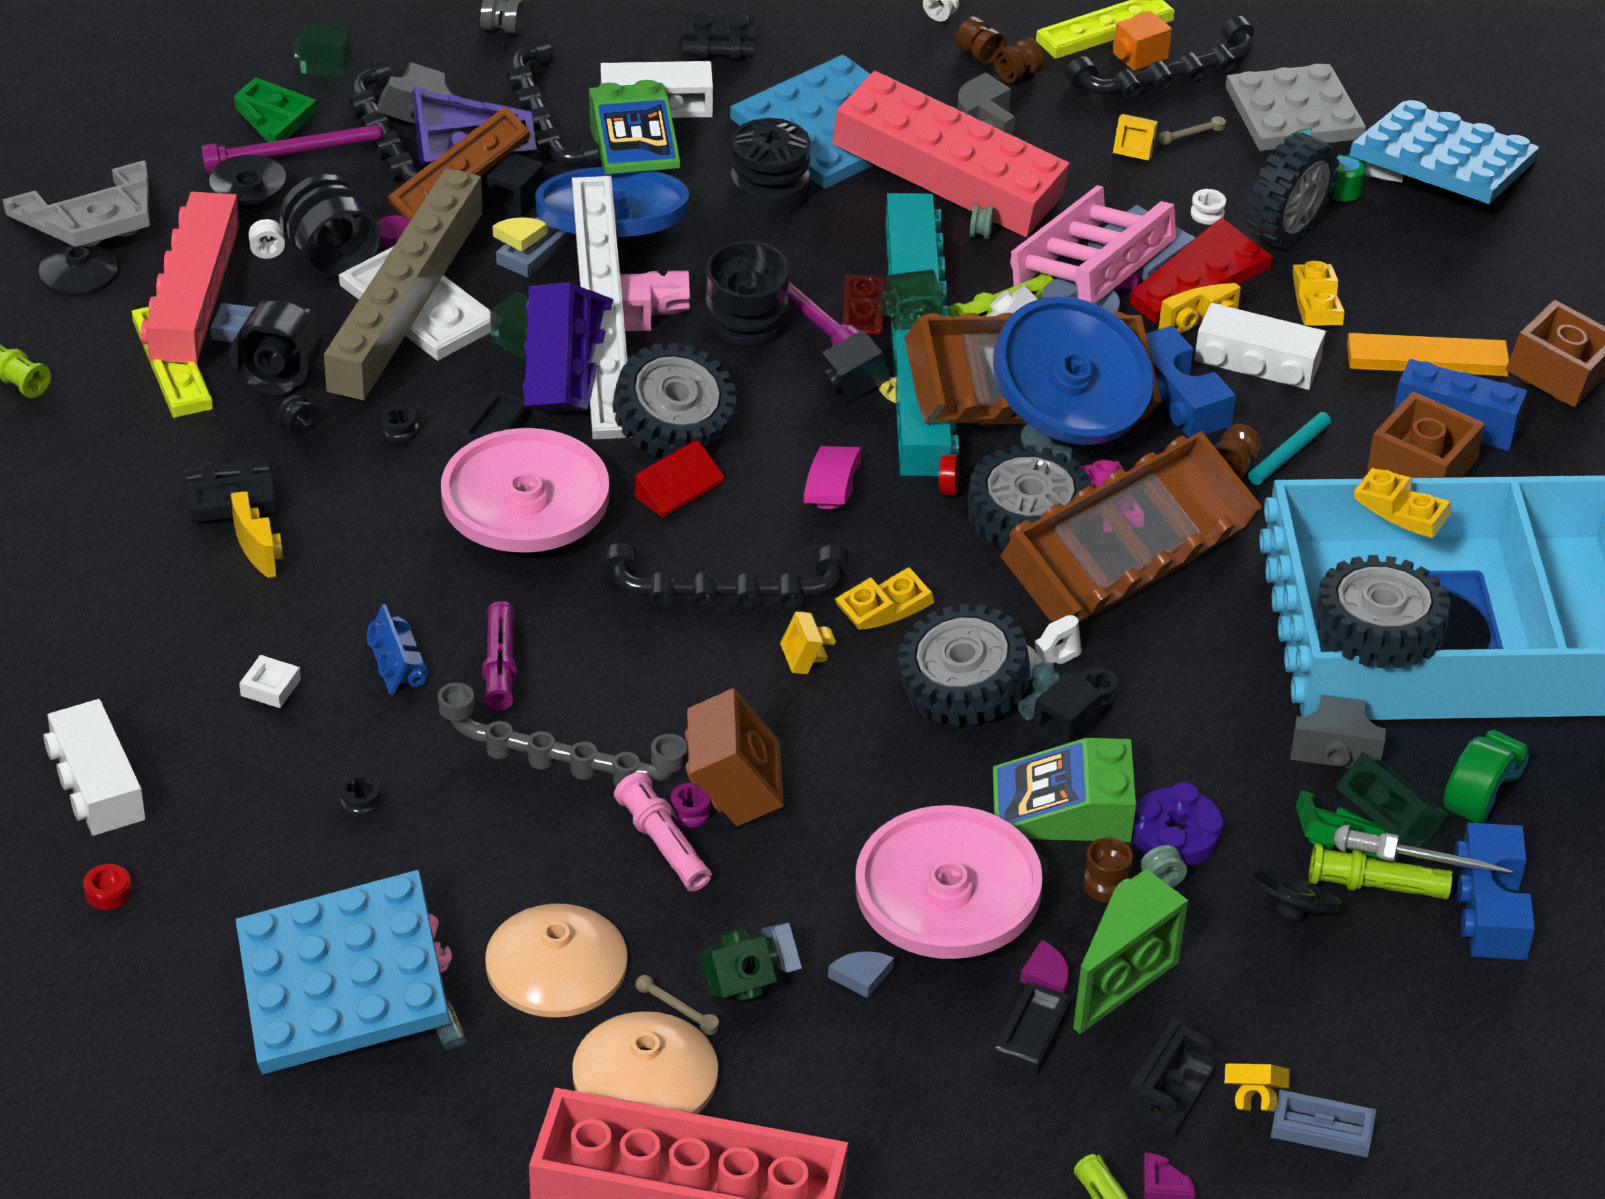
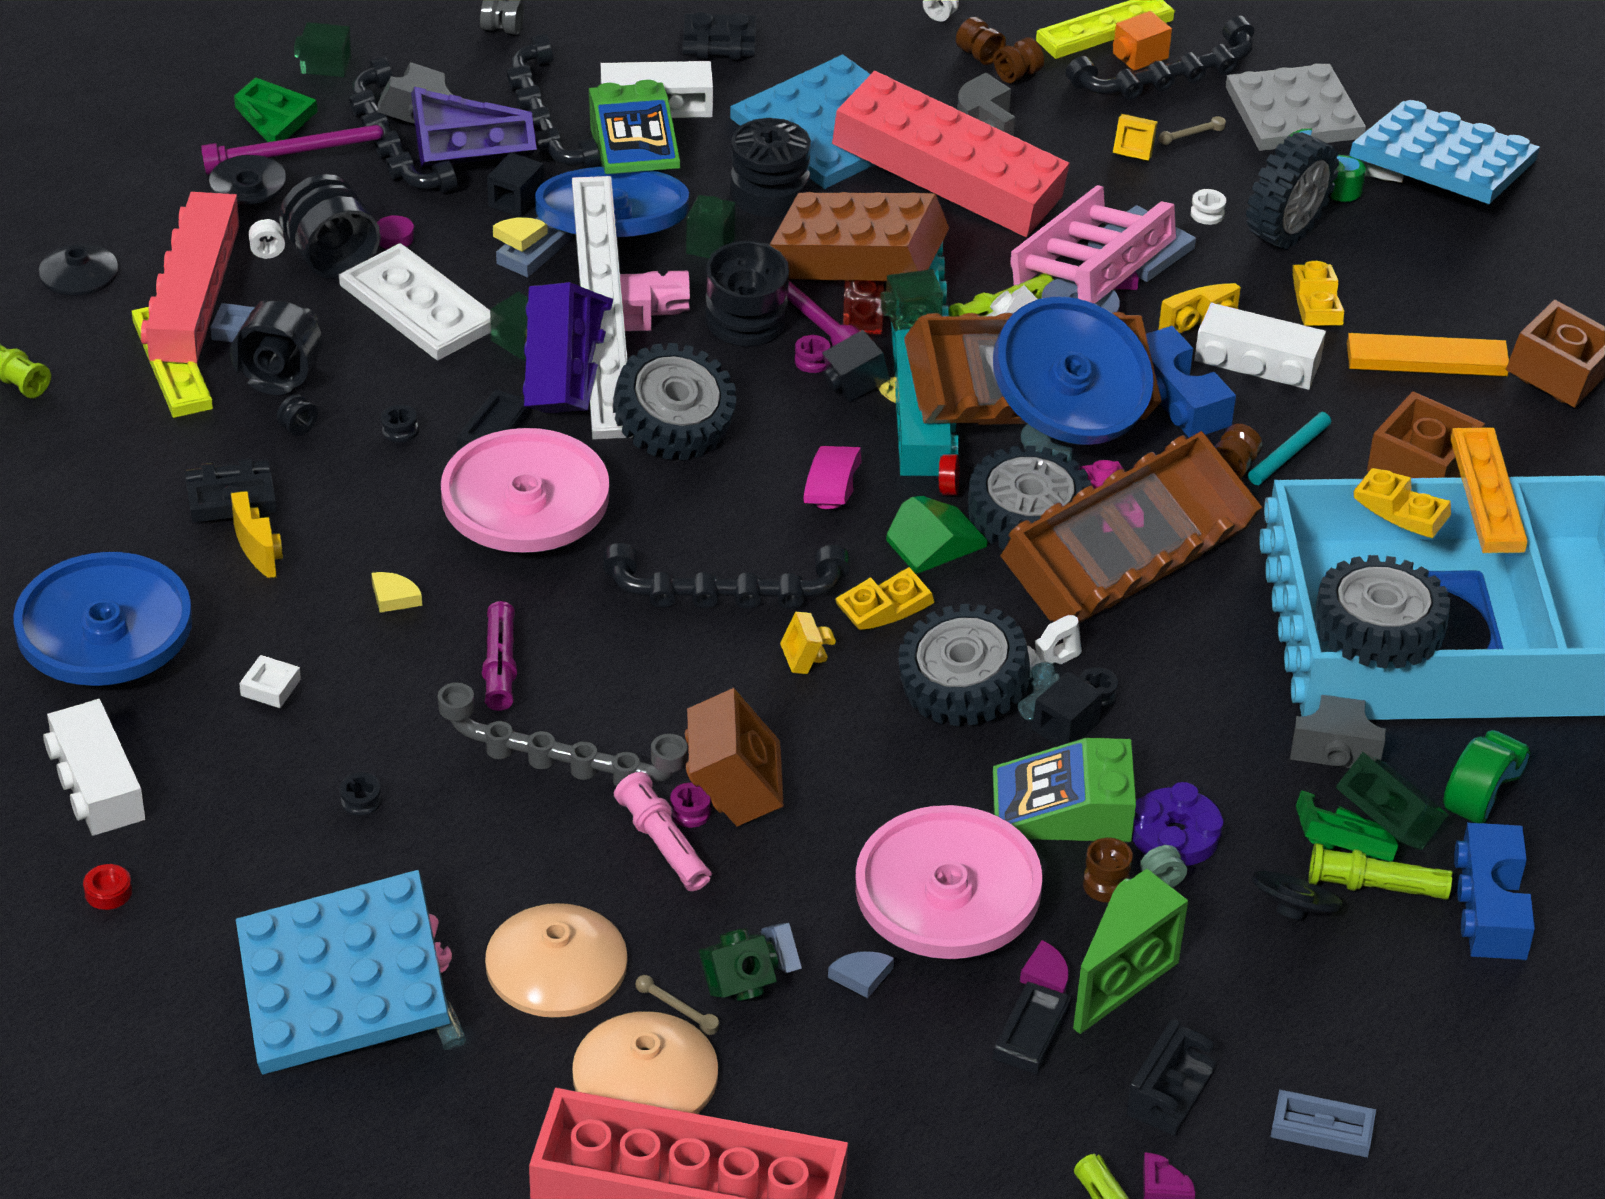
light grey wing [3,160,150,247] -> none
dark tan brick [324,168,482,400] -> none
blue hinge [367,604,428,695] -> none
dark orange tile [388,106,531,220] -> none
red slope [635,441,725,518] -> none
sand green bush [970,203,994,240] -> none
red wing [1130,217,1272,324] -> none
yellow tile [1225,1064,1290,1112] -> none
light grey sword [1334,825,1512,872] -> none
blue arch [1394,359,1527,451] -> none
none -> blue dish [13,552,192,686]
none -> light yellow tile [371,572,422,612]
none -> clear green brick [686,195,735,258]
none -> dark orange brick [770,192,949,281]
none -> magenta bush [795,335,830,373]
none -> green slope [886,496,987,574]
none -> light orange tile [1450,428,1528,553]

